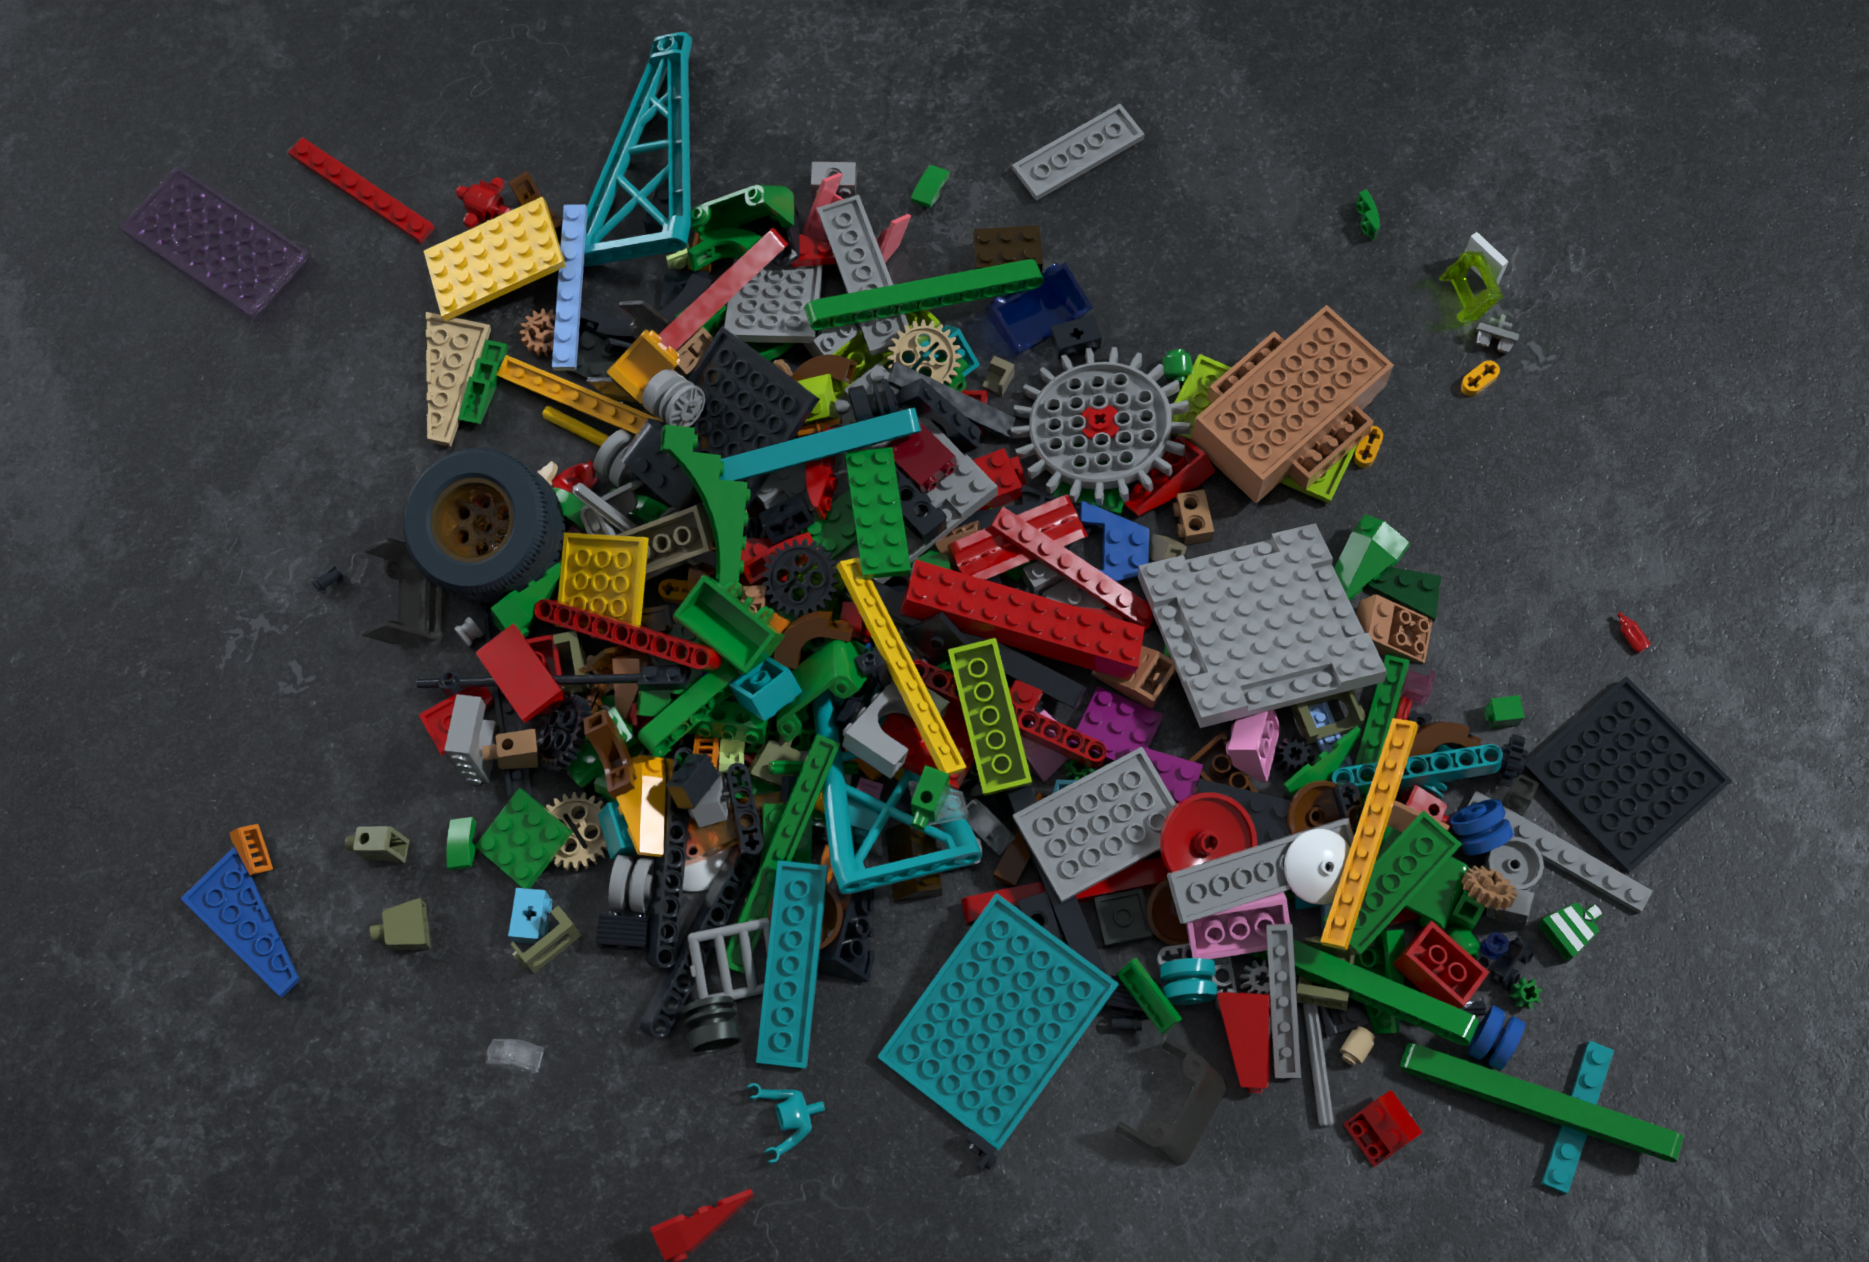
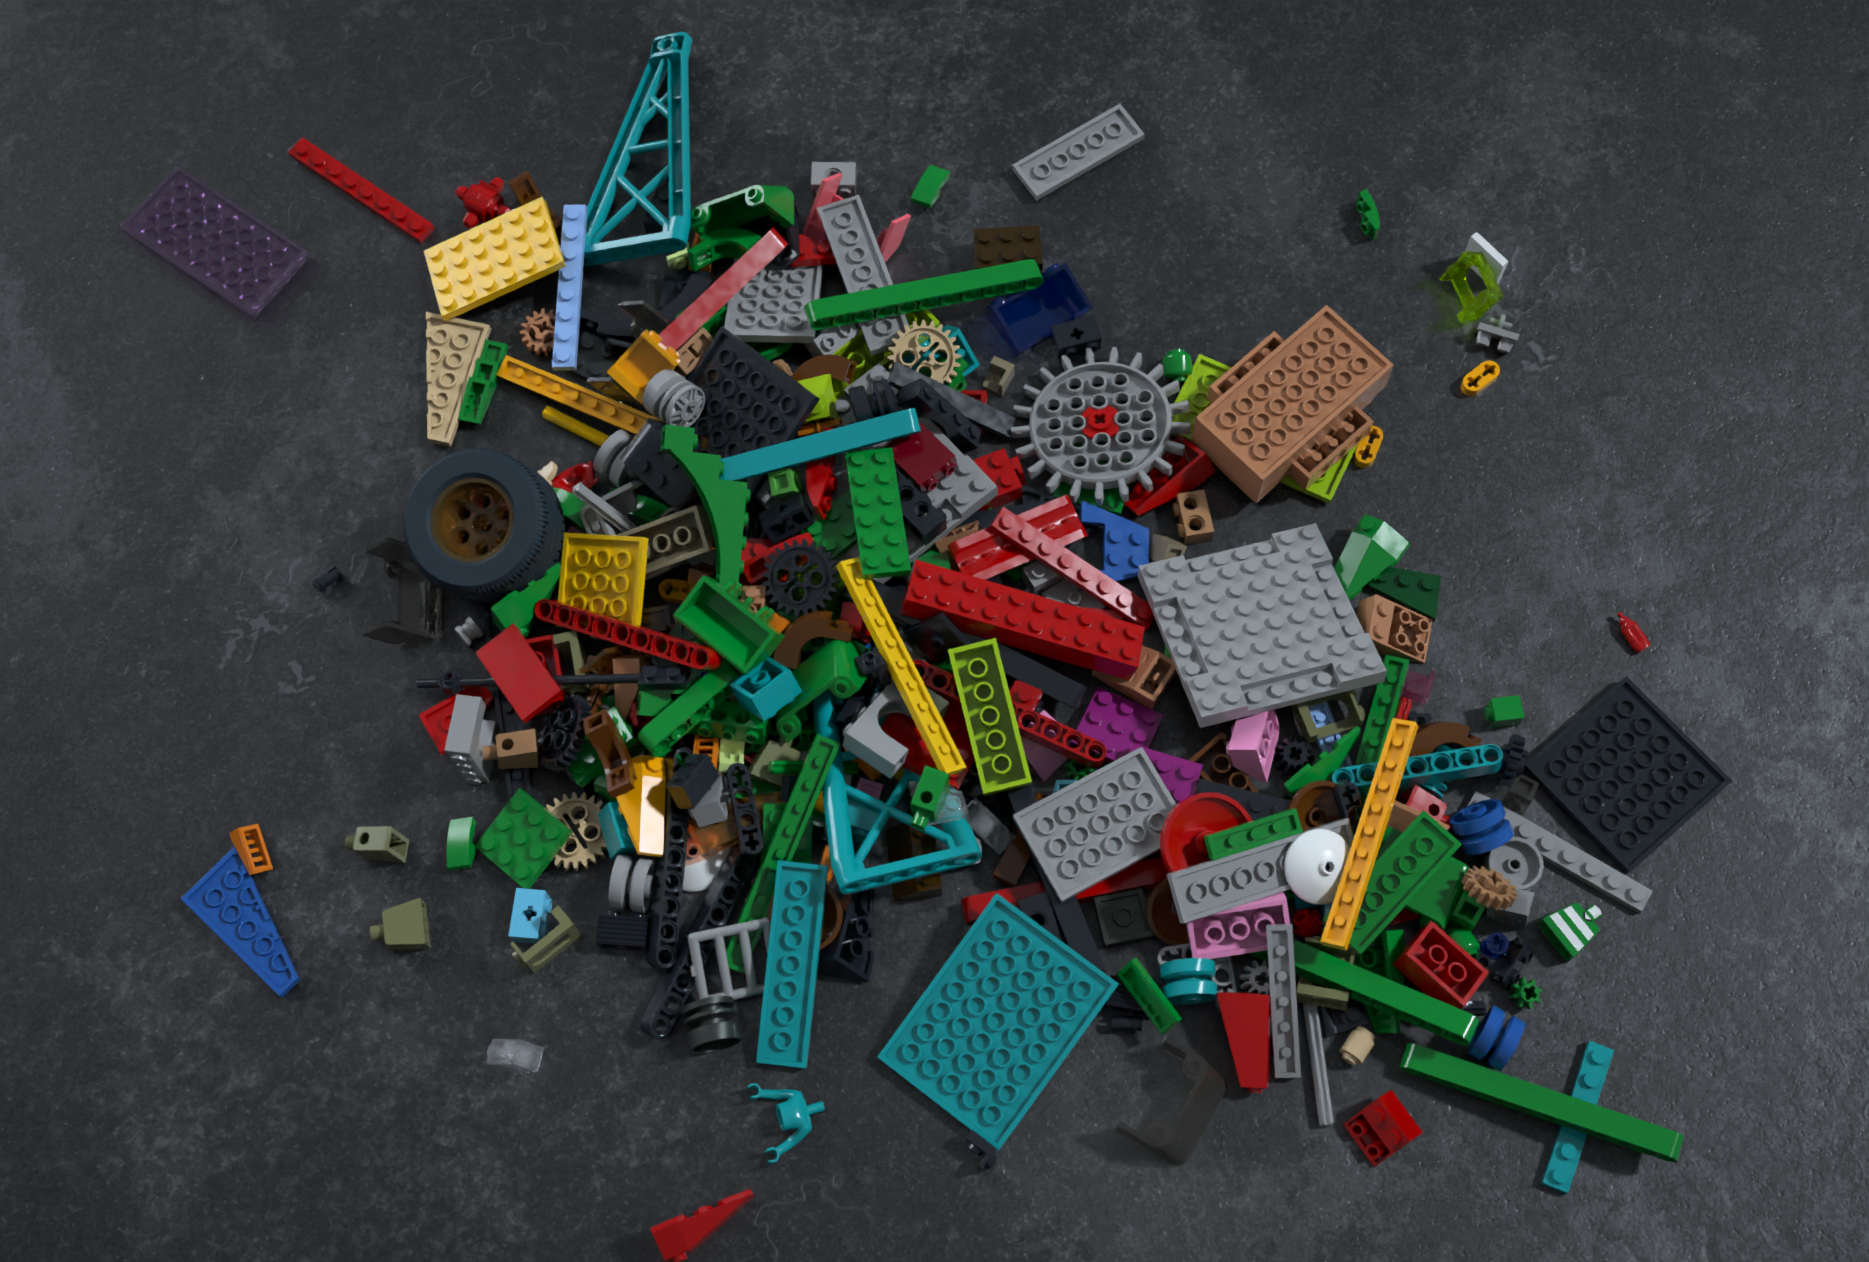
none -> bright green brick [768,468,804,500]
none -> green plate [1203,808,1303,860]
none -> red gear [1292,908,1324,938]

